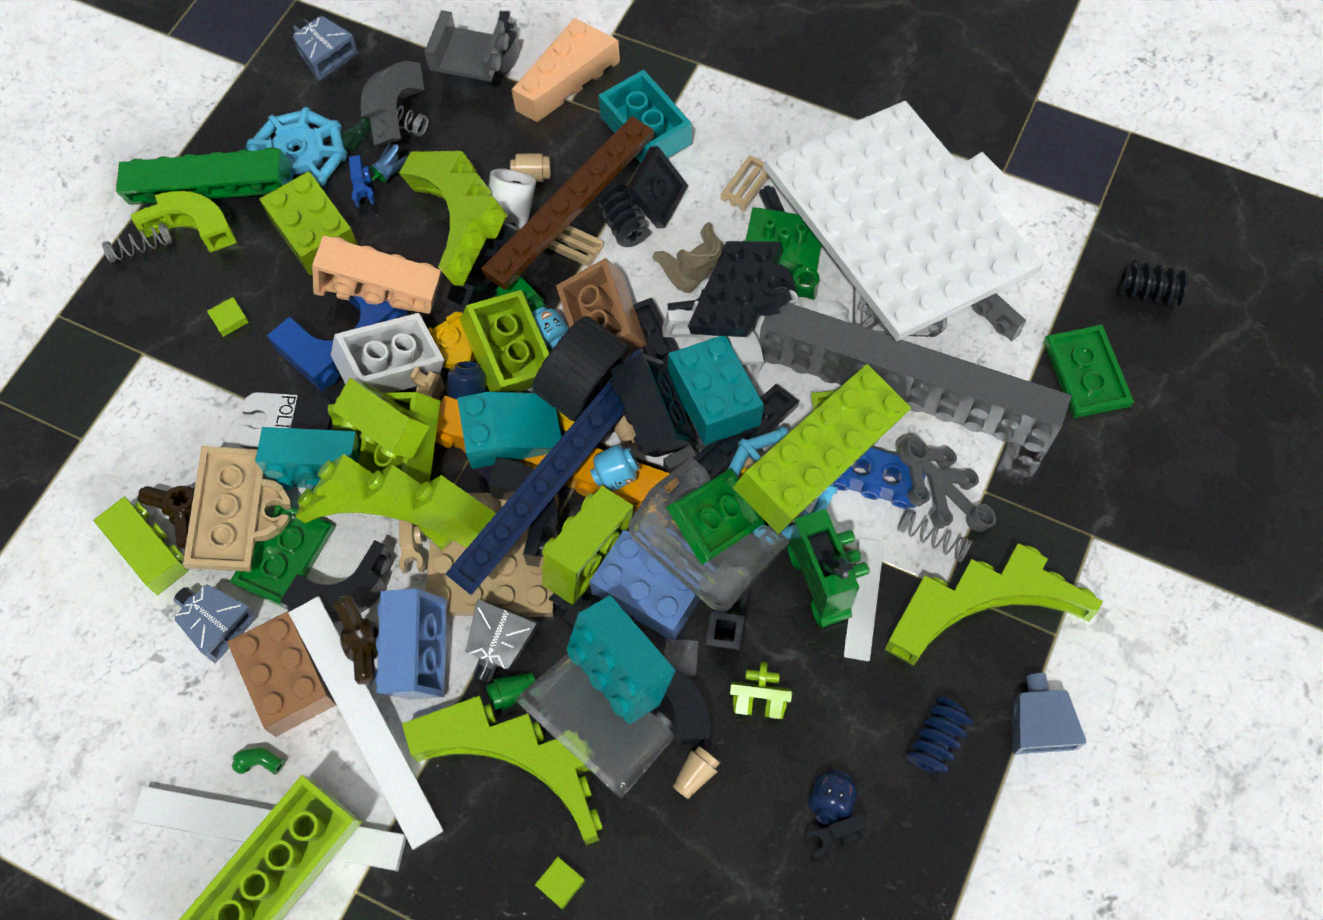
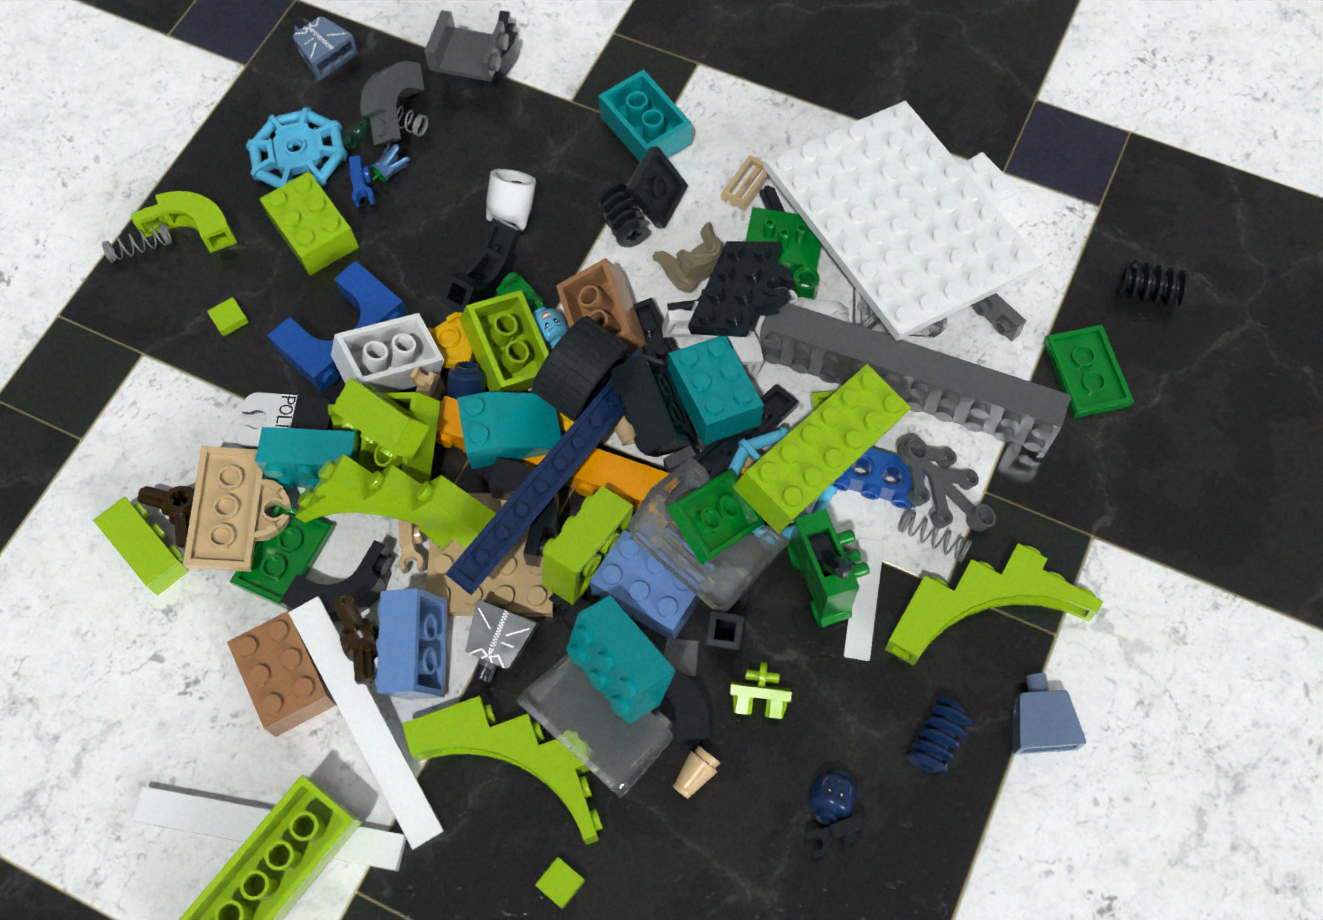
green brick [116,147,291,205] -> none
sand blue torso [174,585,258,664] -> none
green arm [232,746,285,775] -> none
light nougat wedge [312,235,441,314] -> none
lime arch [399,151,507,286] -> none
reddish brown plate [481,116,654,290] -> none
green cone [486,672,538,711] -> none
tan brick [510,153,551,182] -> none
light nougat wedge [512,18,620,122] -> none
tan tile [547,225,604,267] -> none
medium azure head [590,444,640,491] -> none

